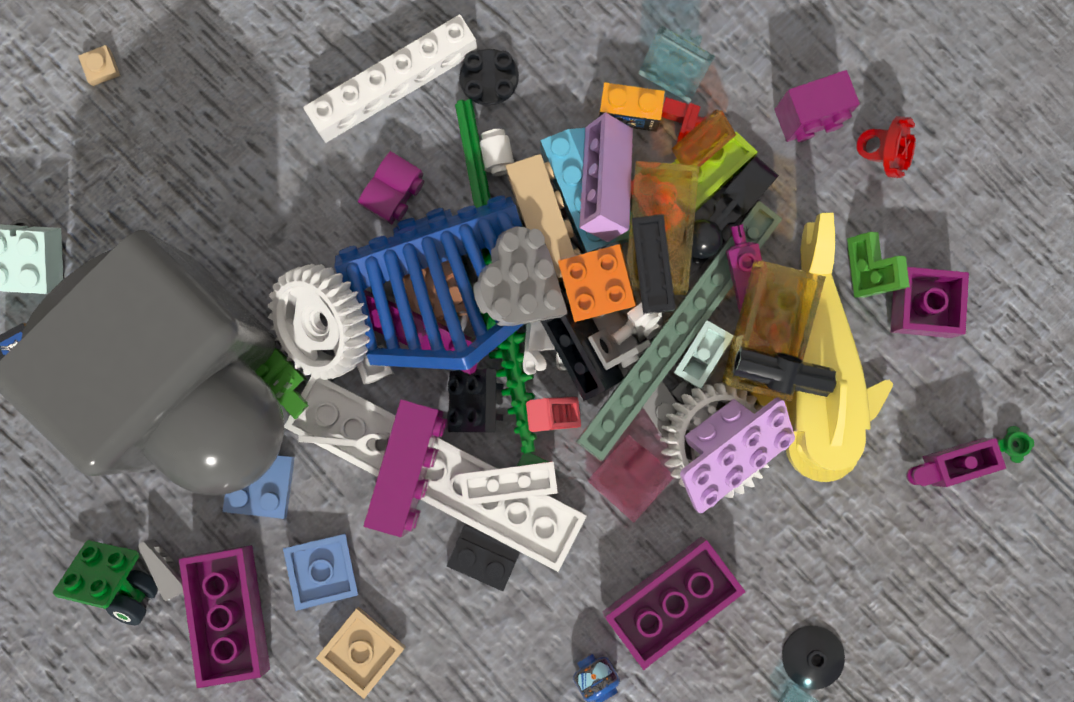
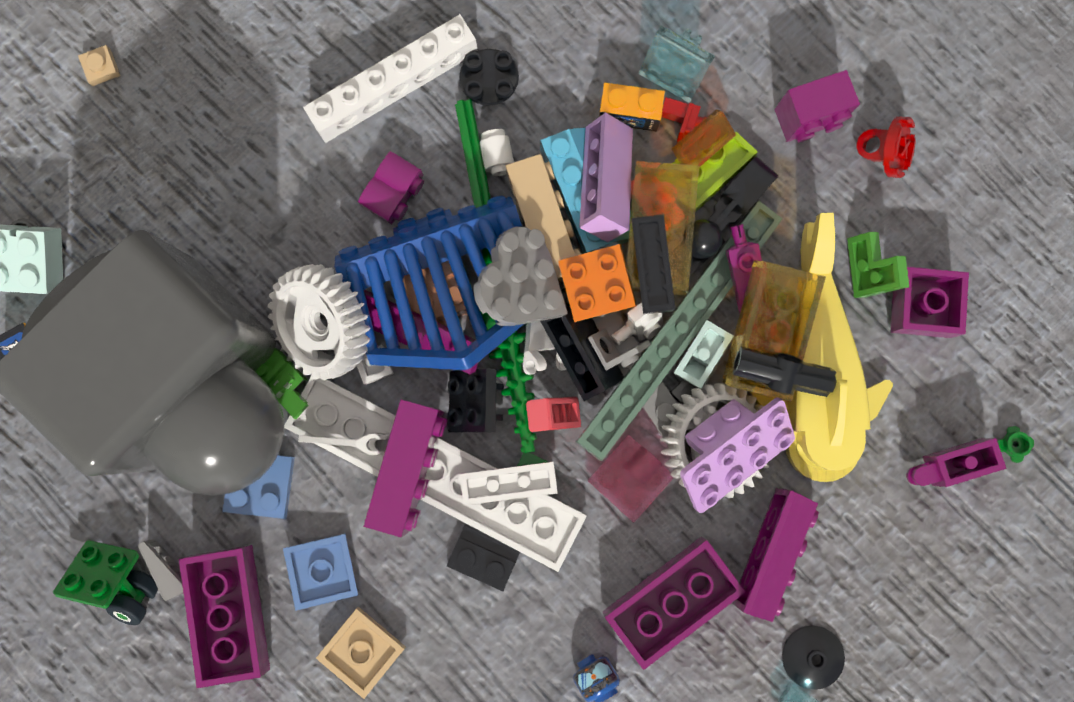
none -> magenta slope [732,488,819,622]

